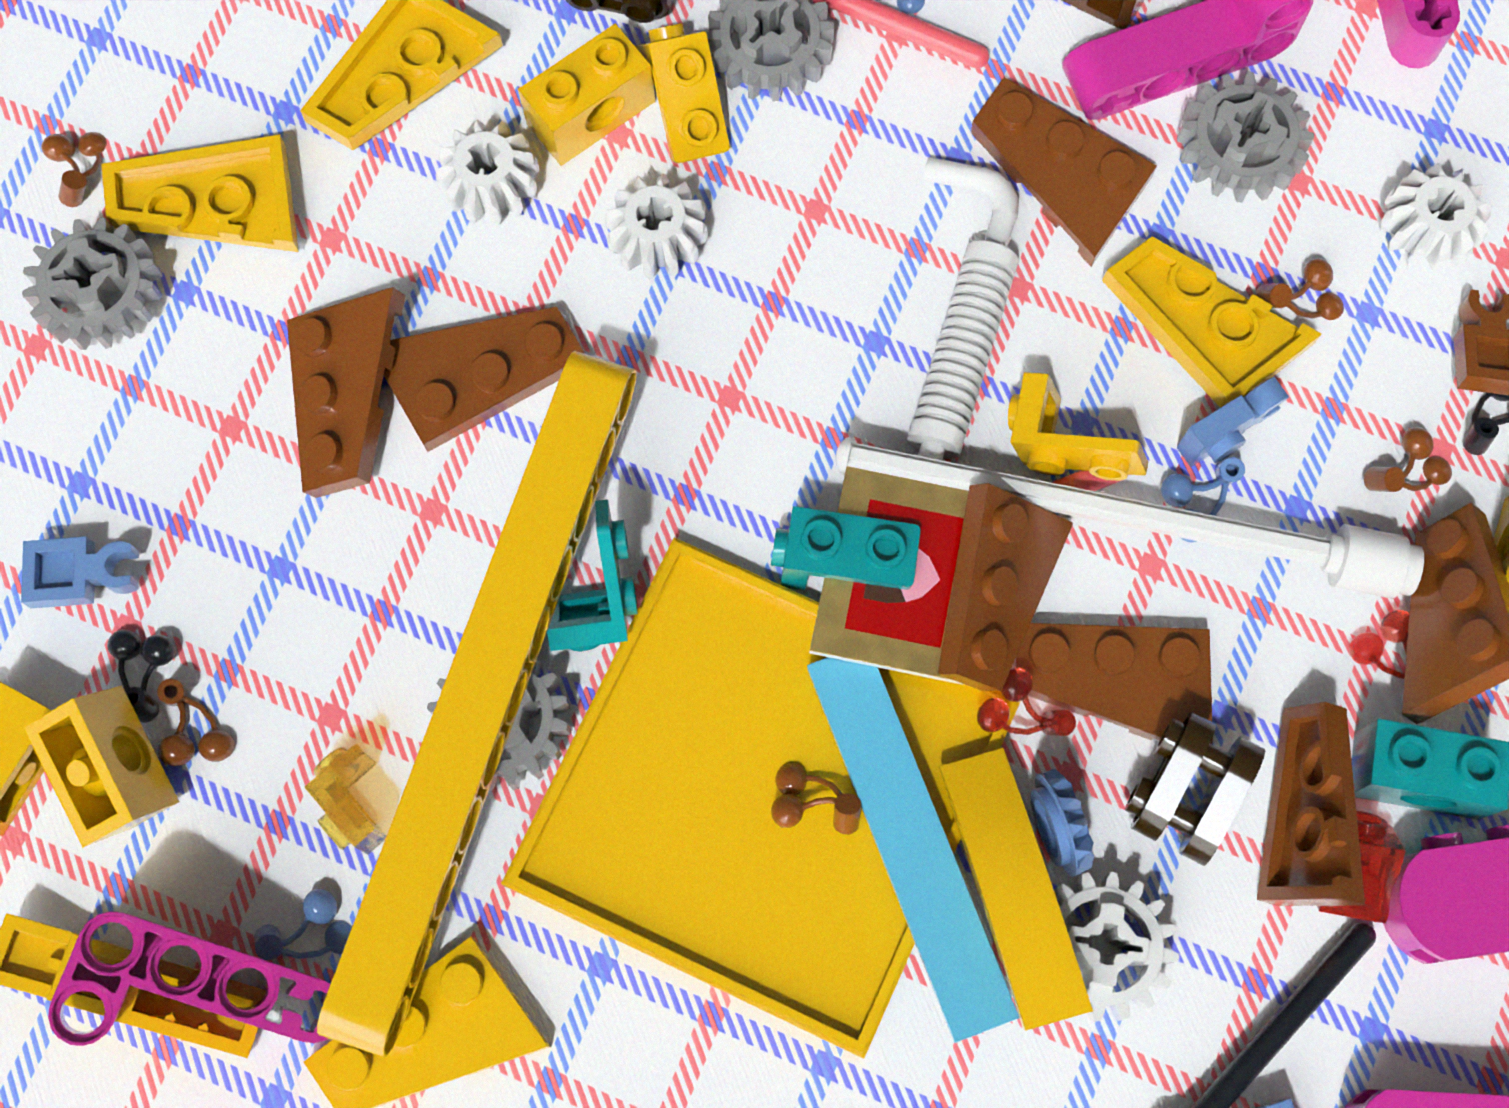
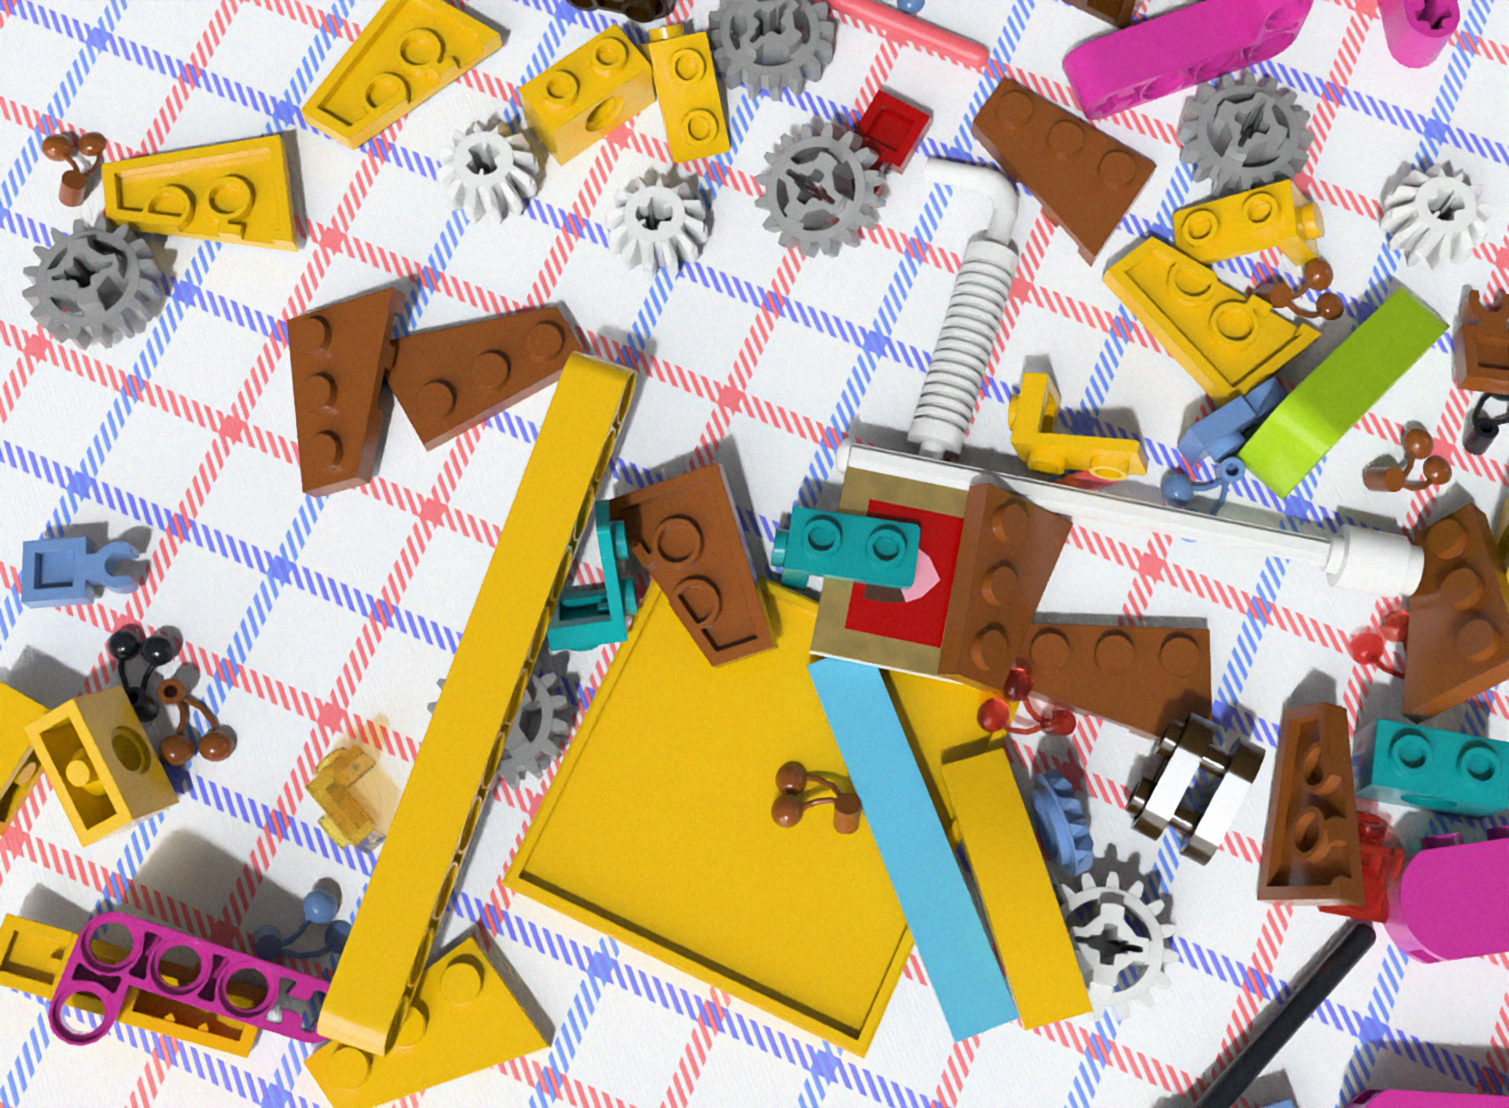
none -> dark orange wing [609,462,779,668]
none -> light grey gear [754,122,887,258]
none -> red plate [851,90,932,197]
none -> yellow bracket [1173,179,1325,267]
none -> lime beam [1236,286,1450,500]

